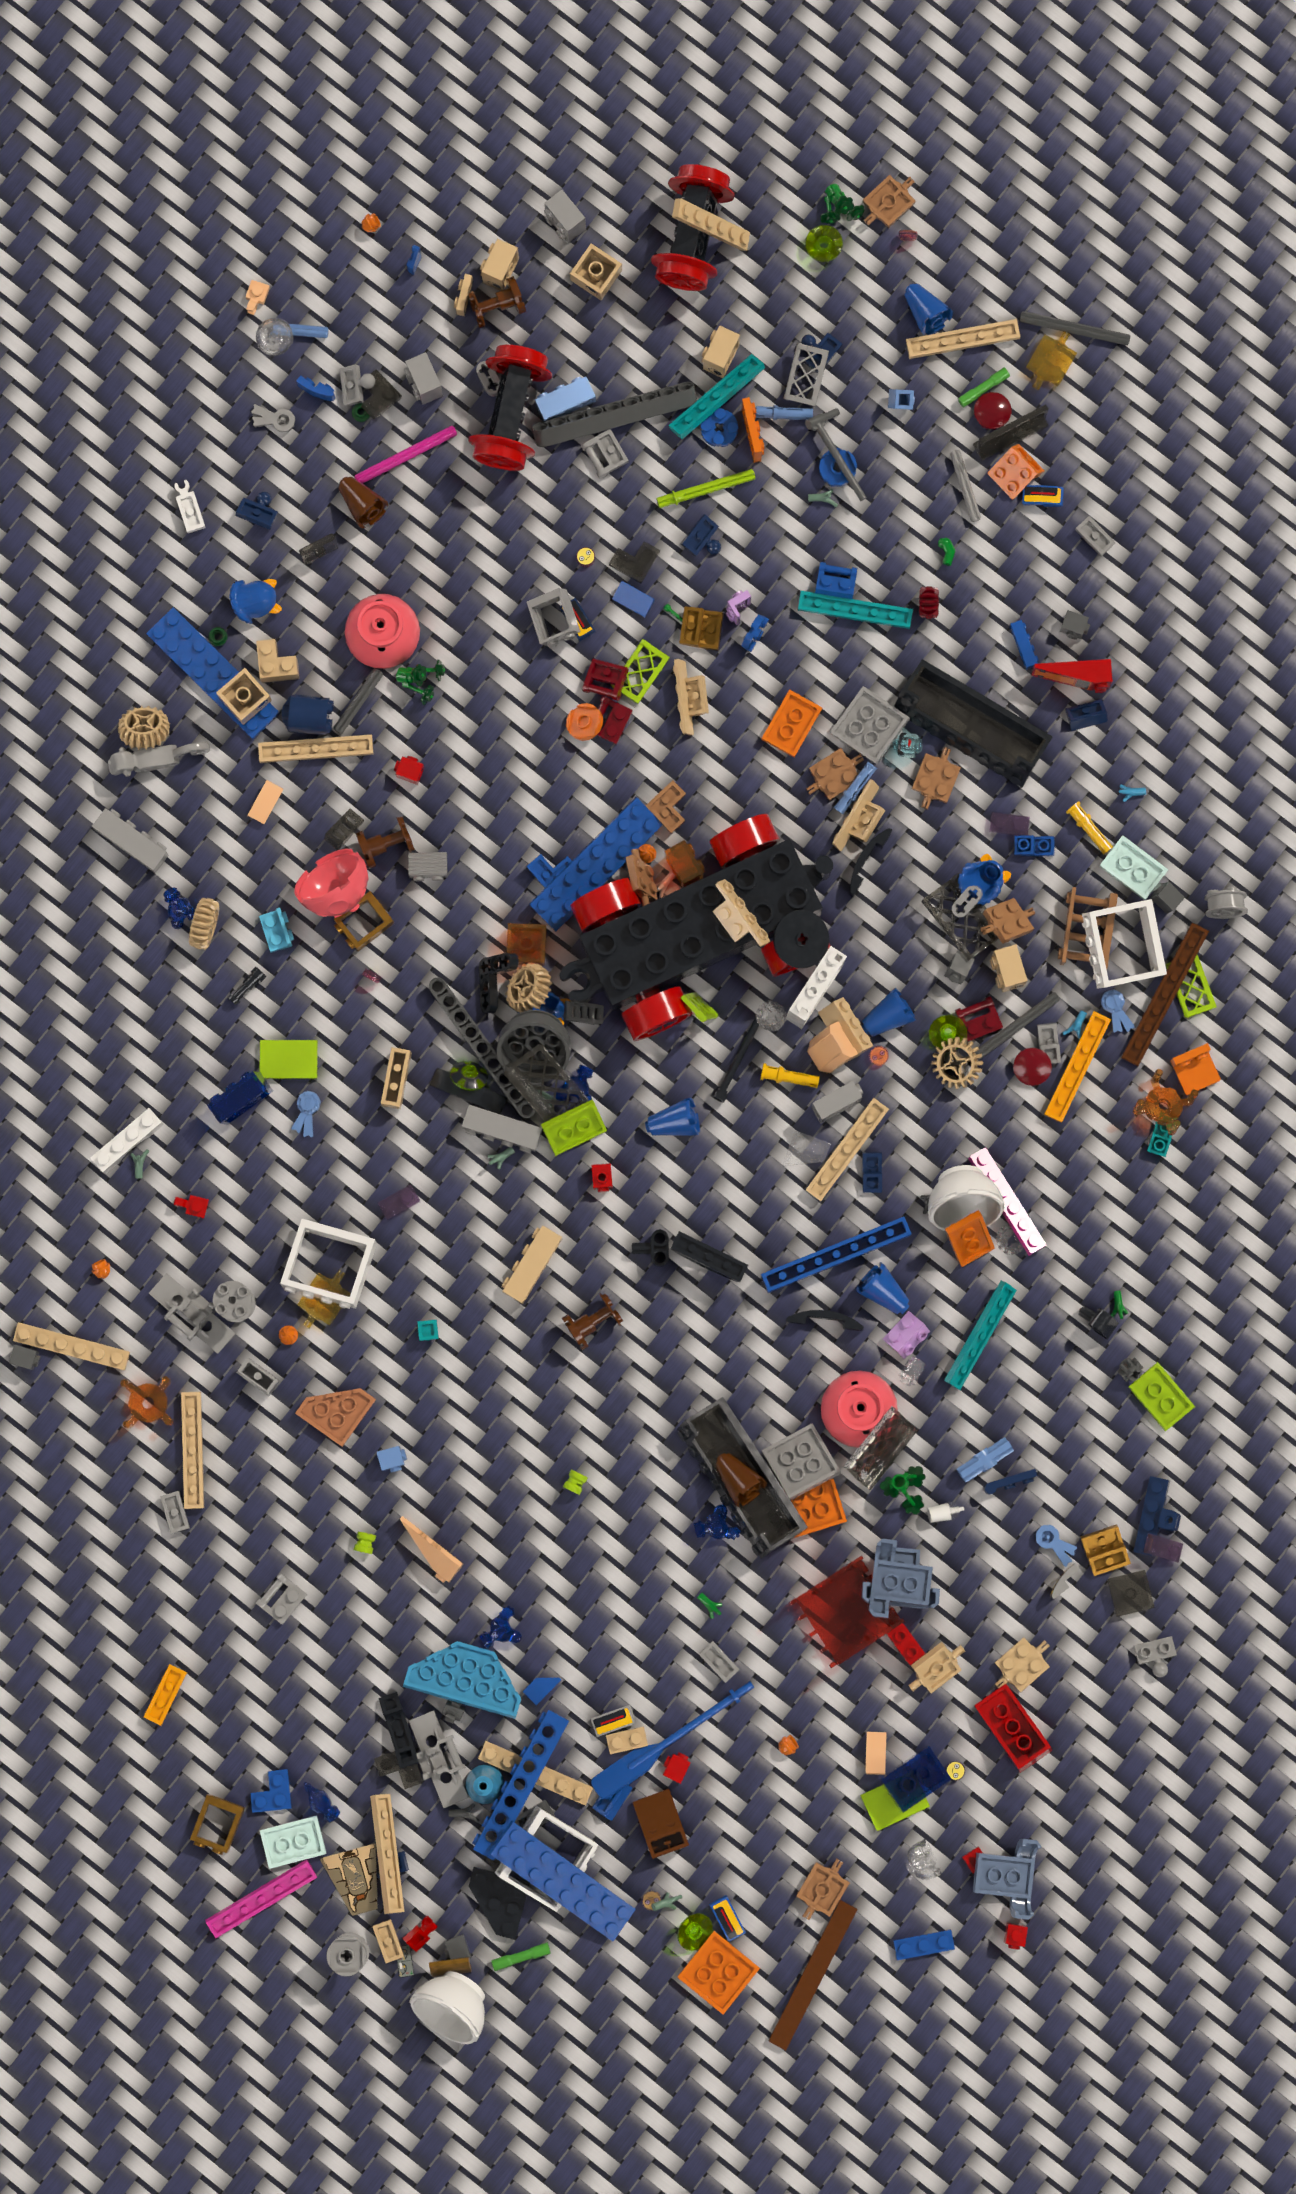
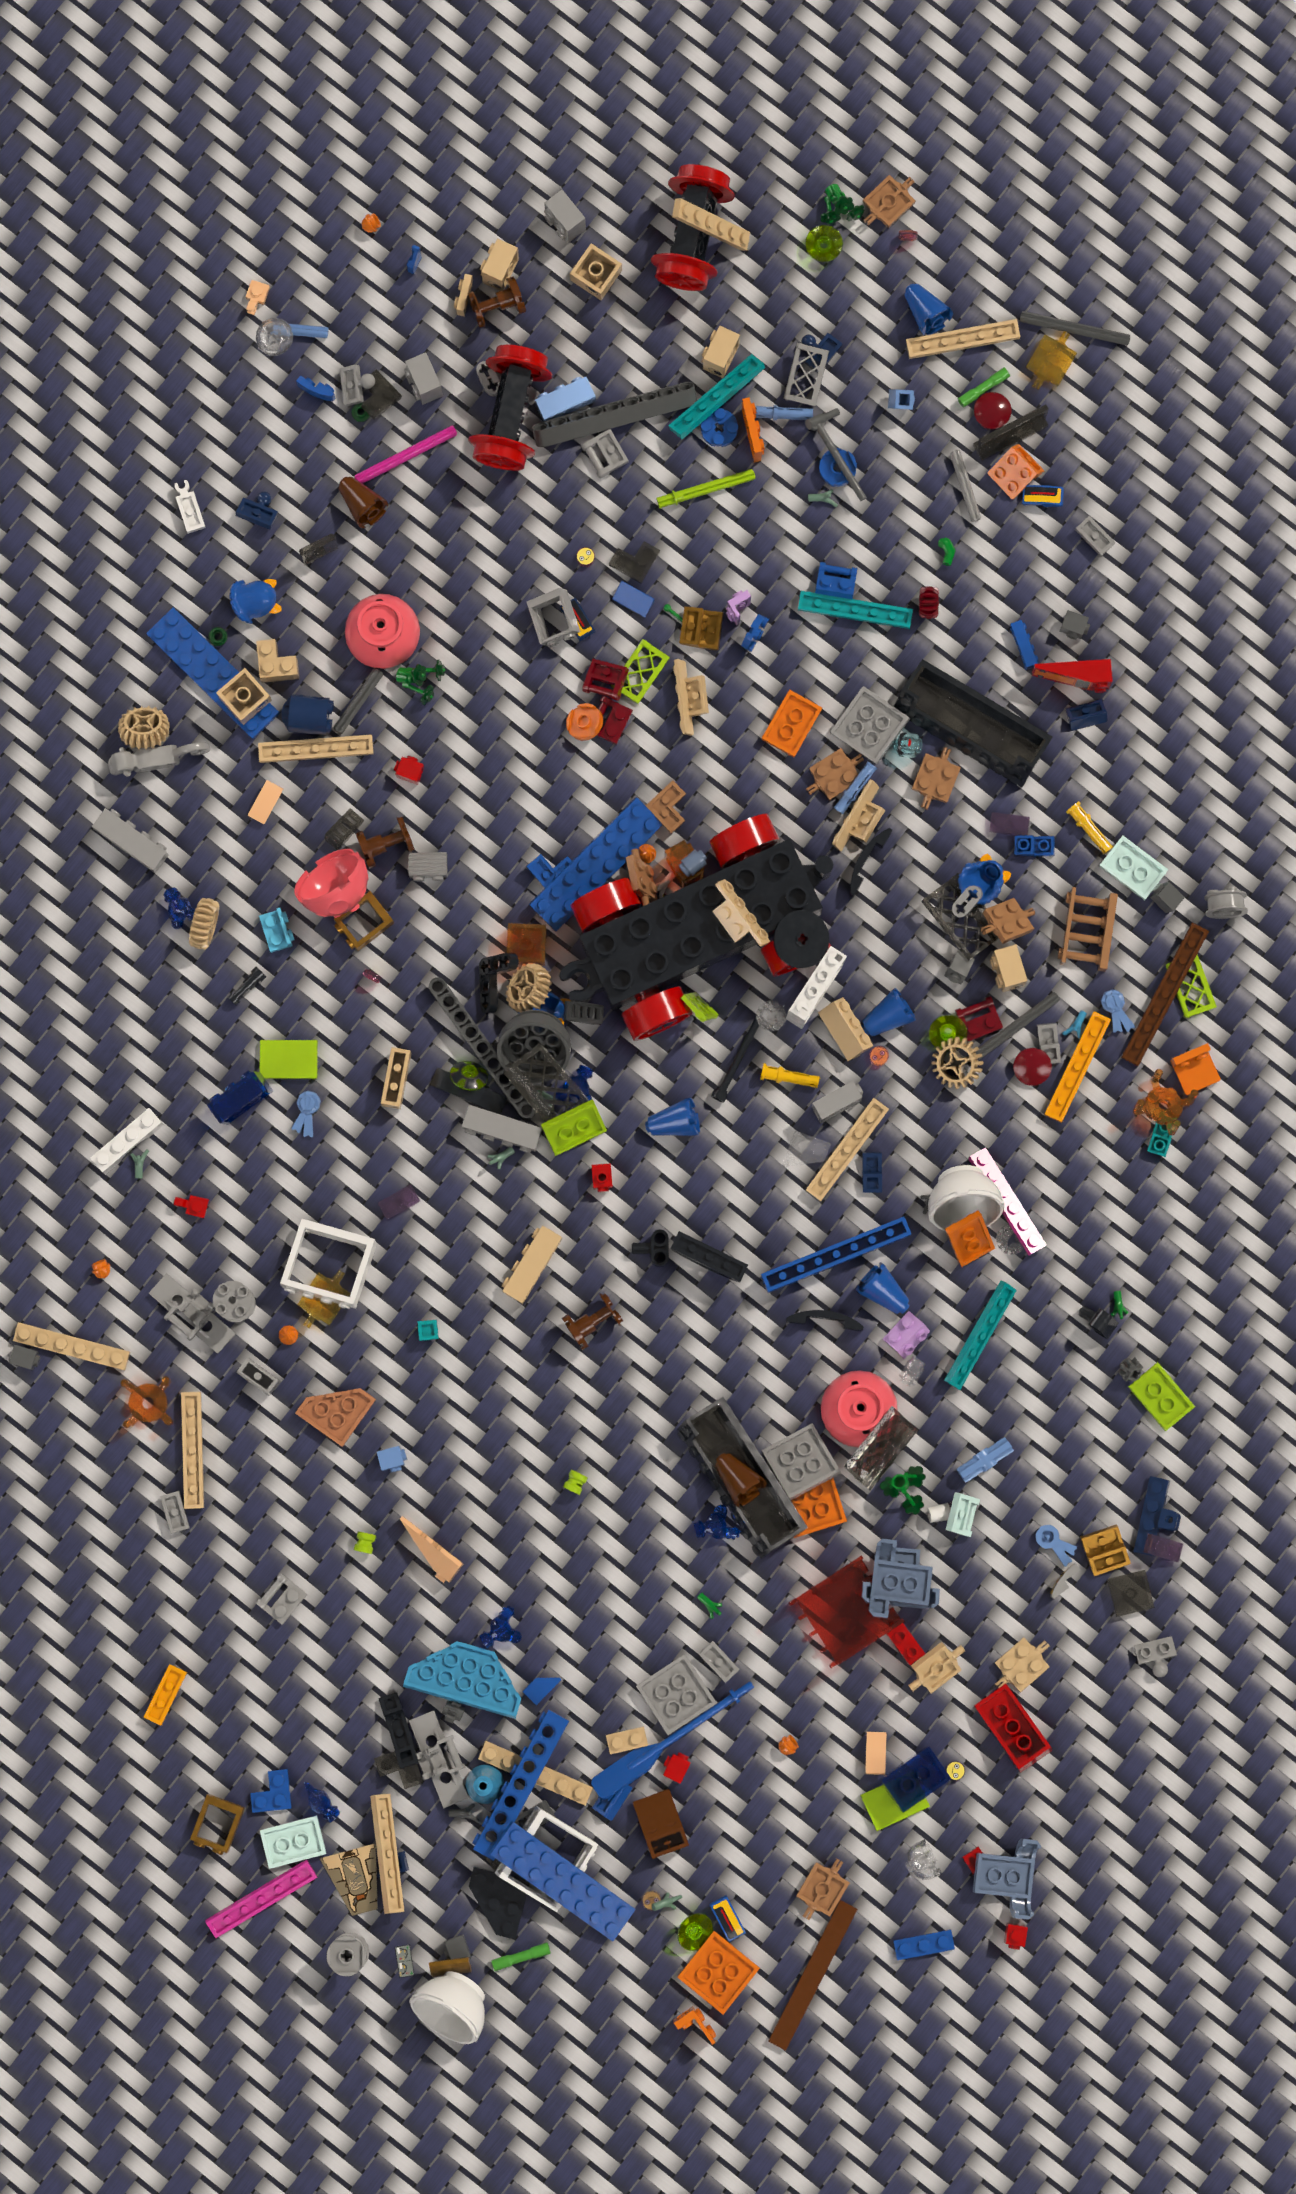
light grey piece [251,404,295,432] -> none
tan plate [372,1919,404,1963] -> none
red plate [403,1916,437,1952] -> none
slope [591,1705,636,1737] -> none
dark blue plate [681,514,721,556] -> none
light nougat slope [807,1022,858,1073] -> none
dark blue plate [984,1469,1038,1495] -> none
white window [1082,899,1167,989] -> none
dark azure bar [1119,784,1146,802] -> none
none -> light grey plate [636,1654,716,1735]
none -> orange bracket [673,2006,716,2045]
none -> sand blue brick [678,850,707,877]
none -> light aqua plate [946,1492,980,1537]

